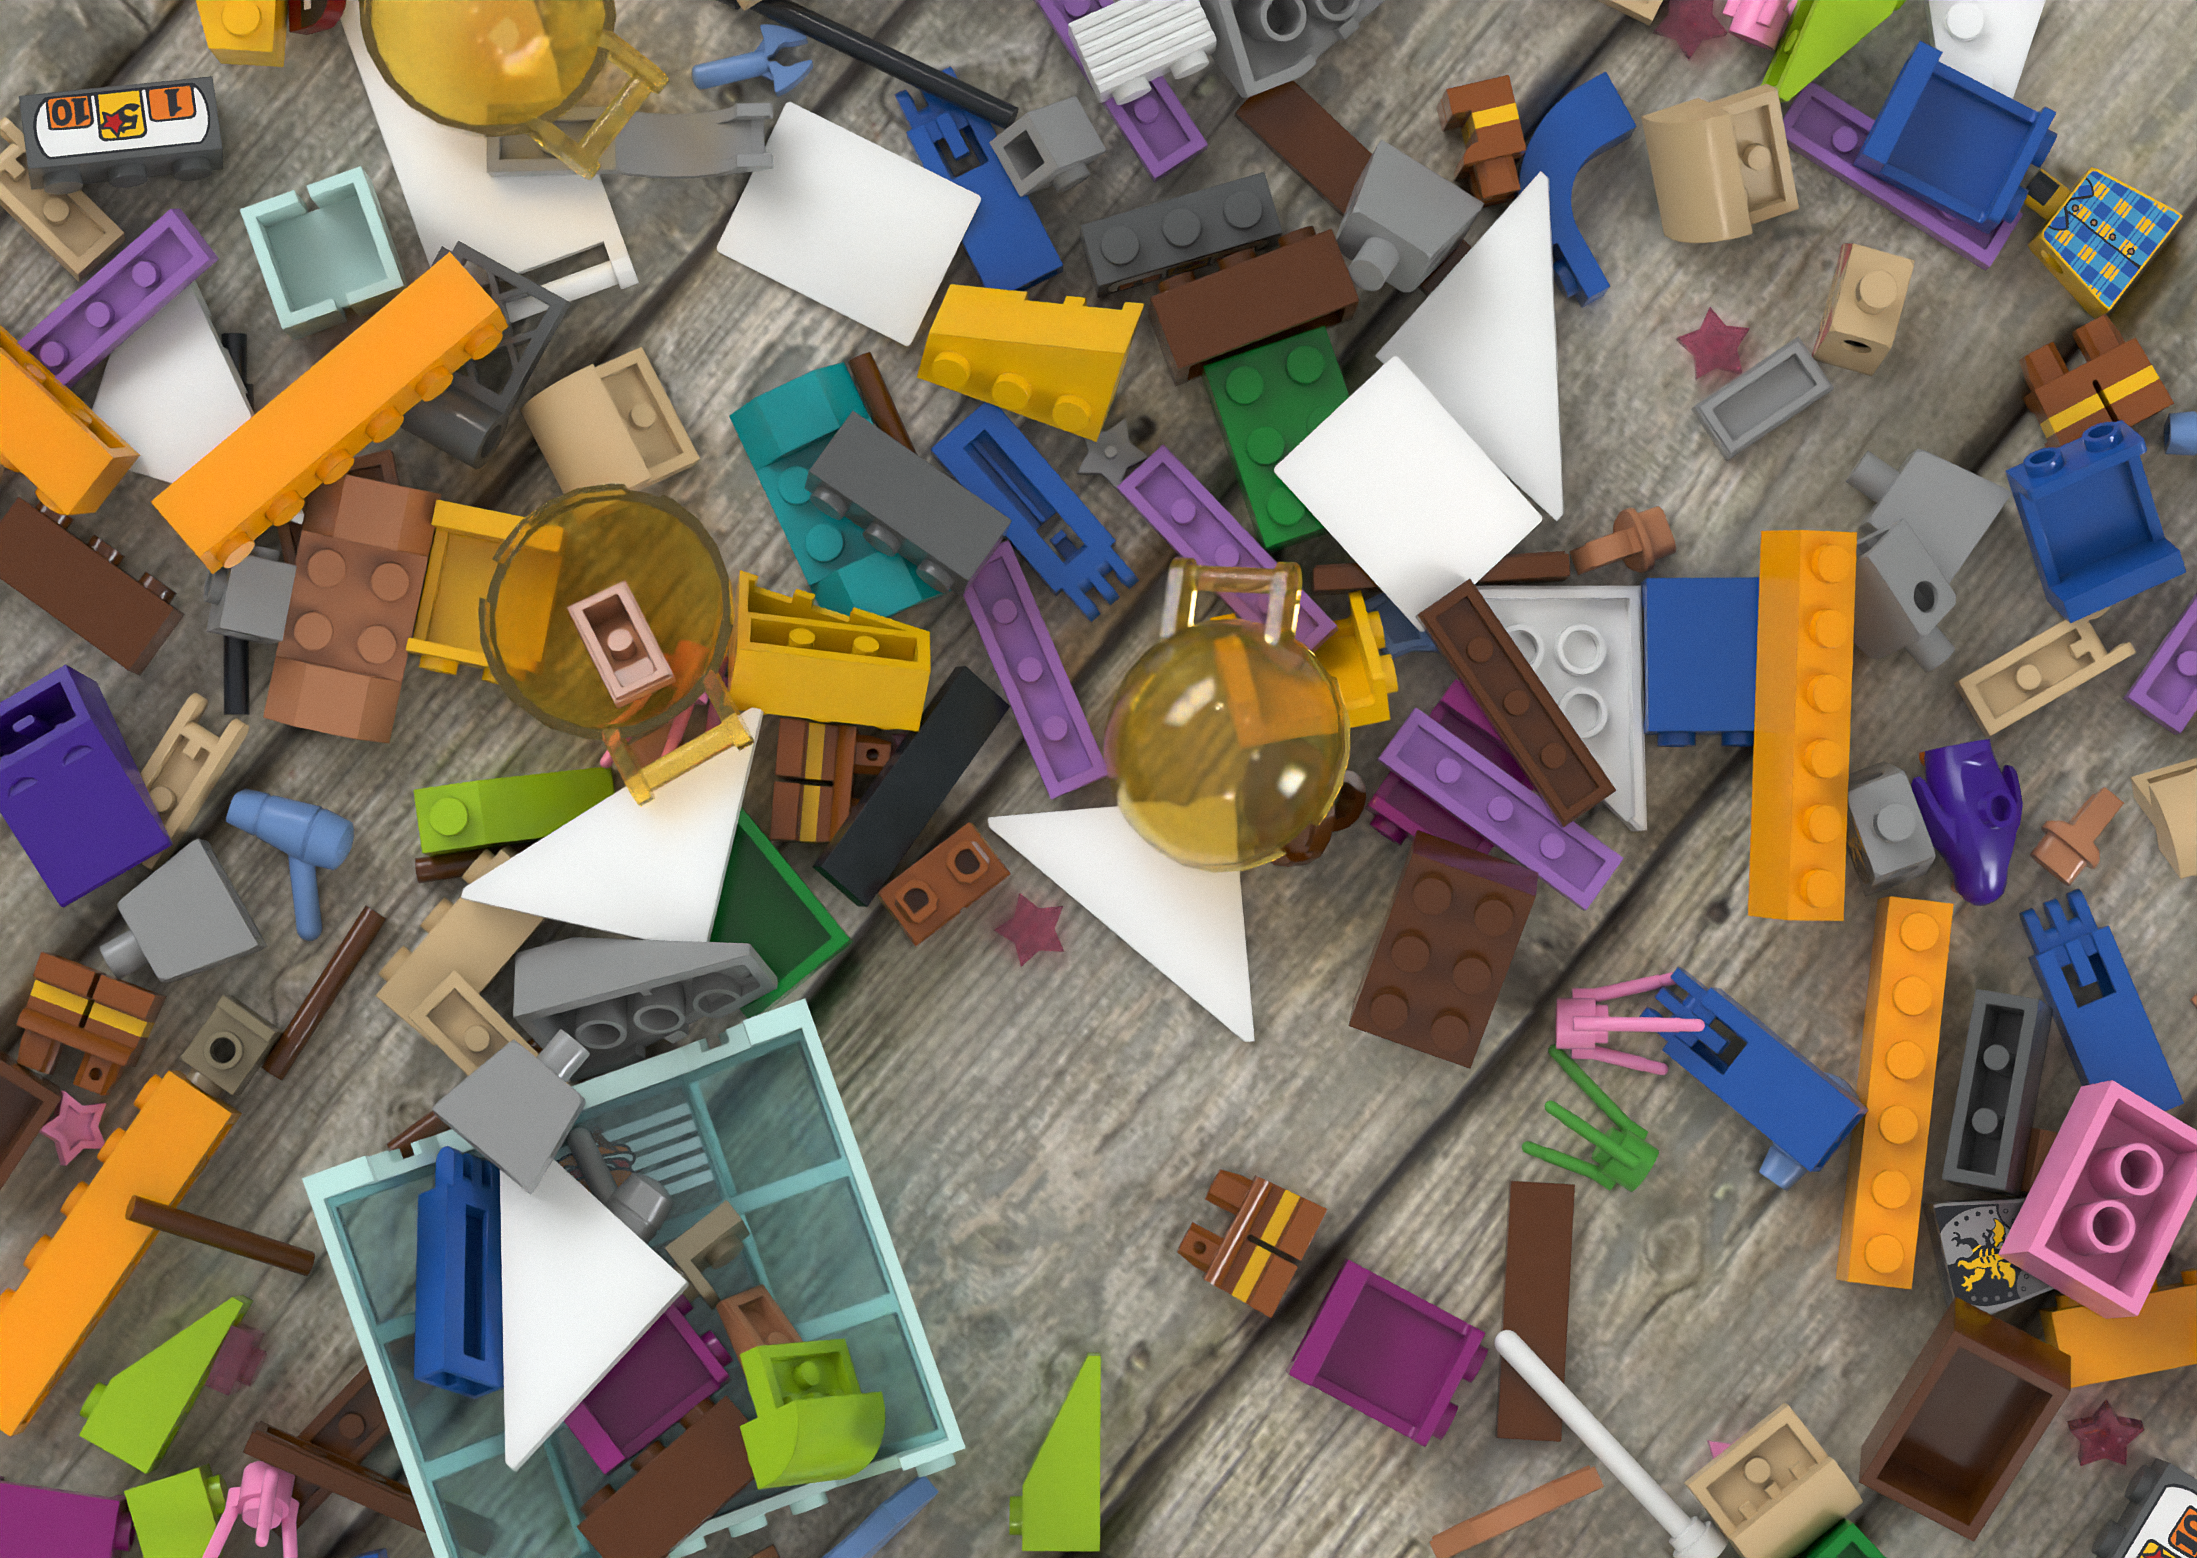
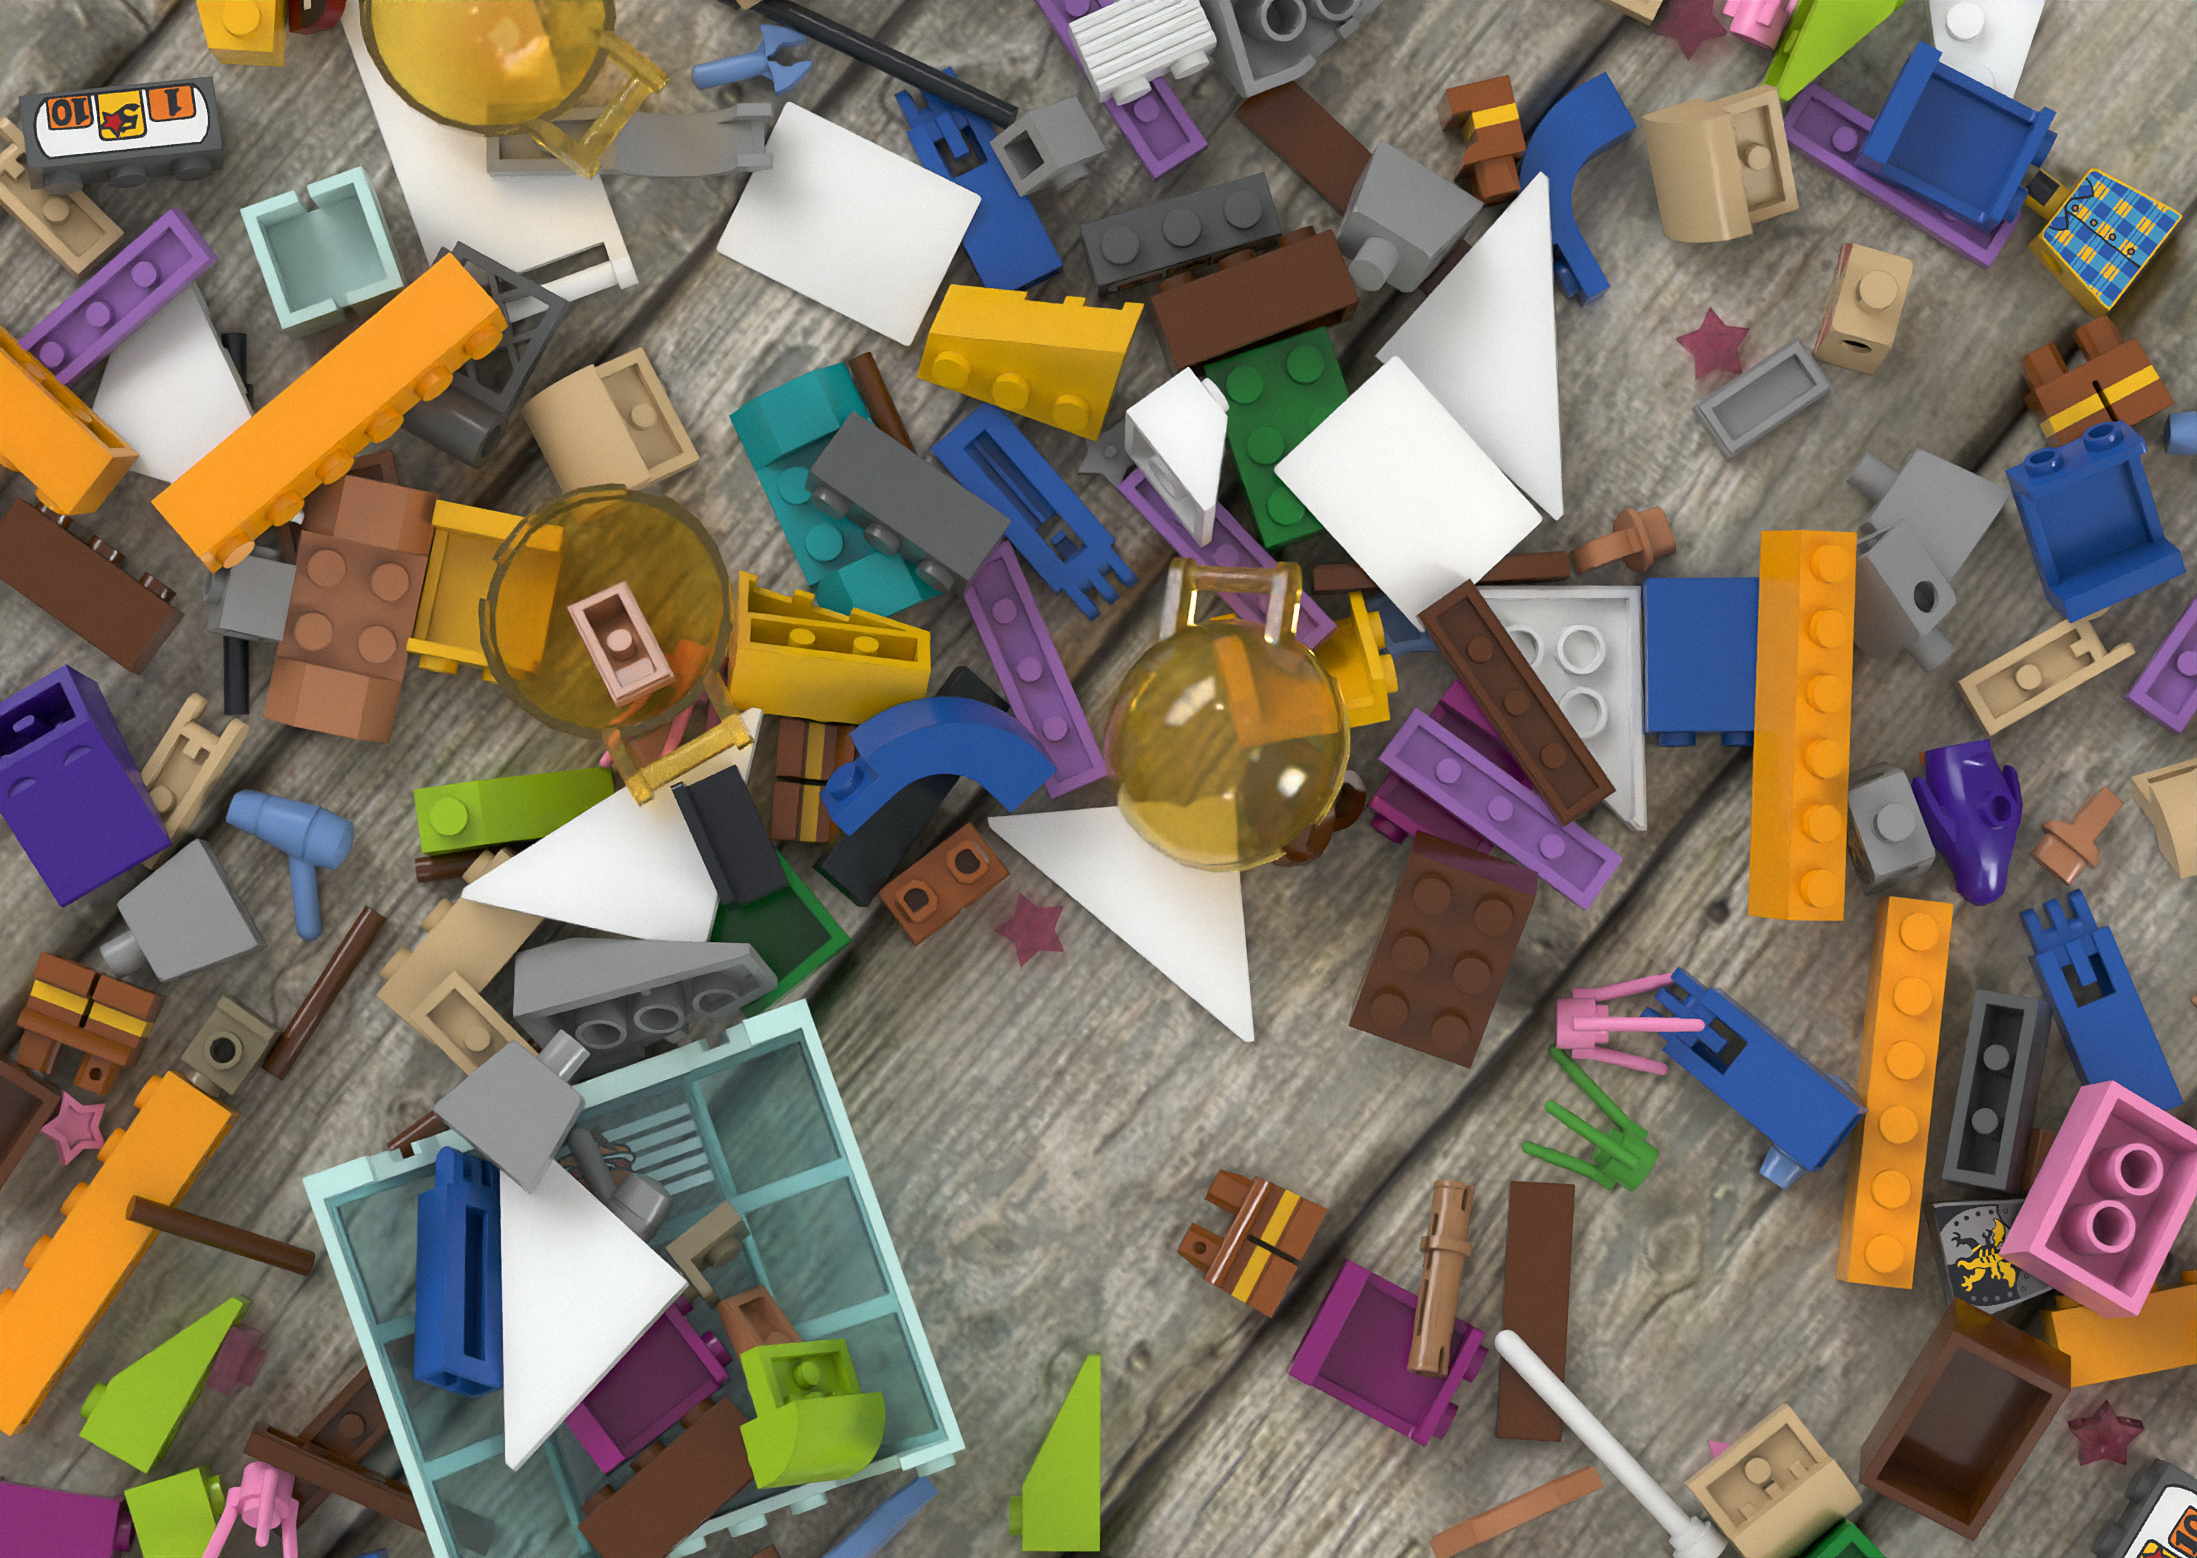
none -> black panel [670,764,791,912]
none -> blue arch [819,696,1058,836]
none -> white slope [1124,366,1229,548]
none -> medium nougat pin [1406,1180,1475,1378]

